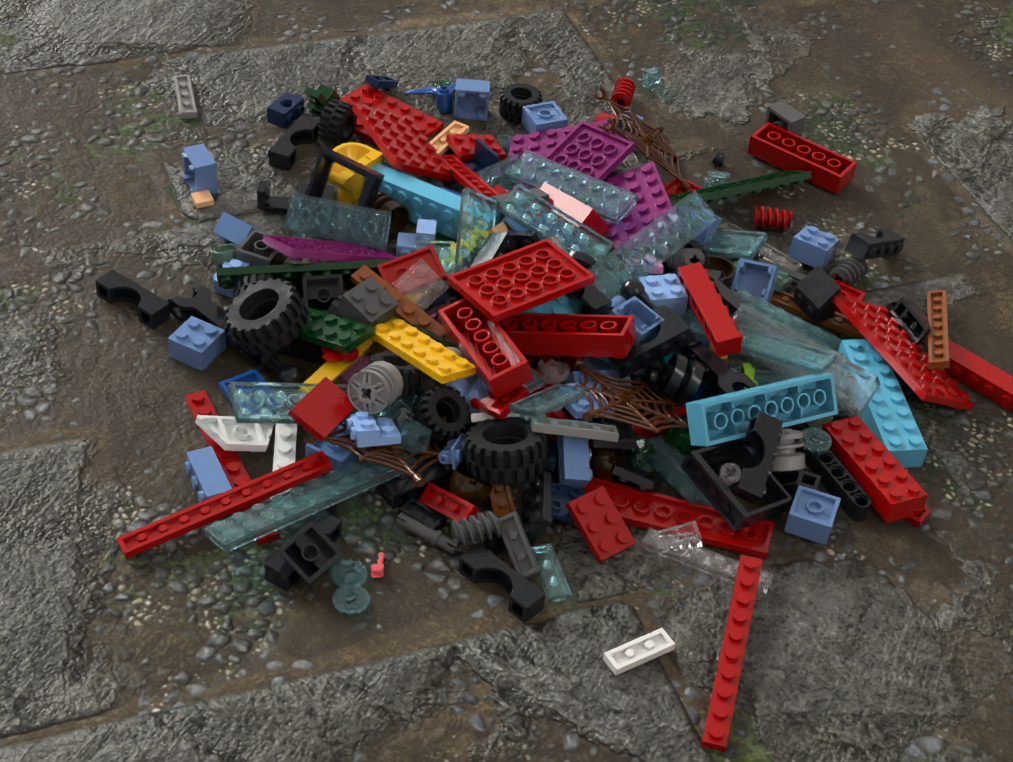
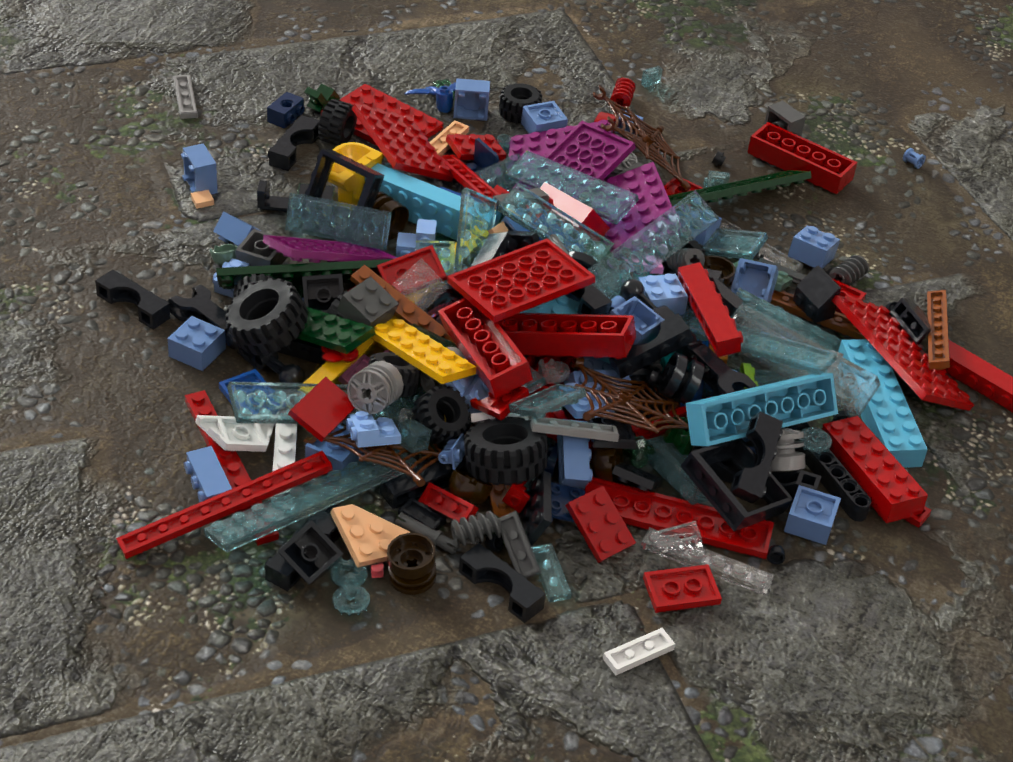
dark blue plate [365,75,398,90] -> none
red plate [701,554,763,752] -> none
clear cone [719,463,741,488] -> none
red piece [753,206,792,232] -> none
black arch [845,228,905,260] -> none
none -> light nougat plate [330,504,410,568]
none -> dark brown wheel [387,533,437,595]
none -> red bracket [502,481,530,513]
none -> red plate [643,564,722,613]
none -> black hinge [767,545,785,564]
none -> medium blue bush [903,148,926,169]

